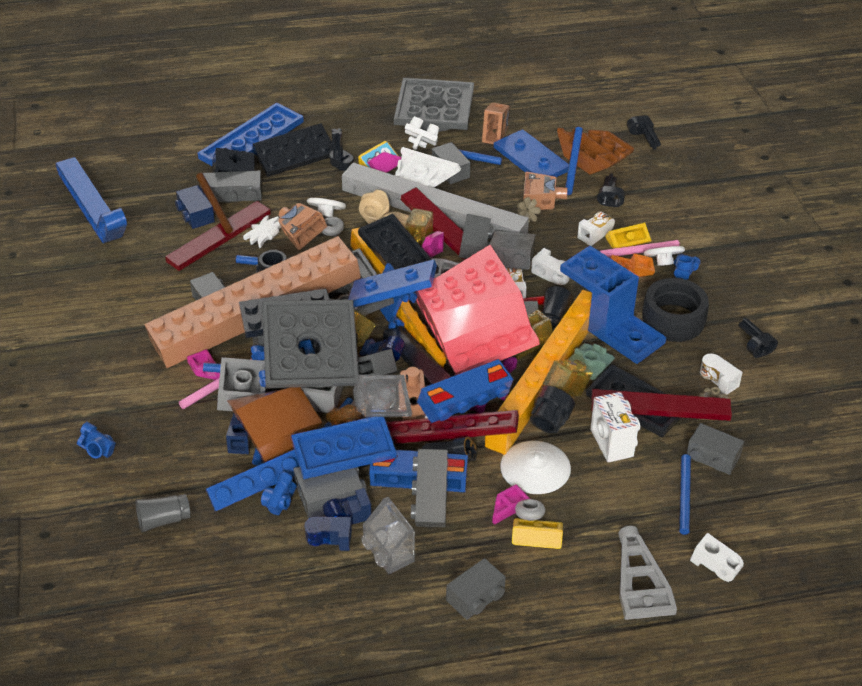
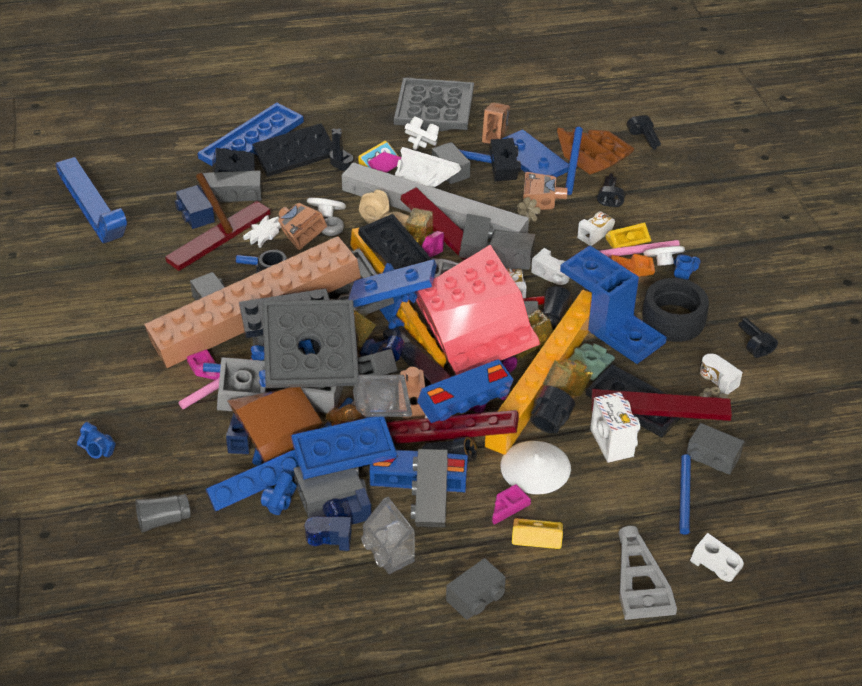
light grey piece [515,499,545,521] -> none
none -> black brick [489,138,521,182]

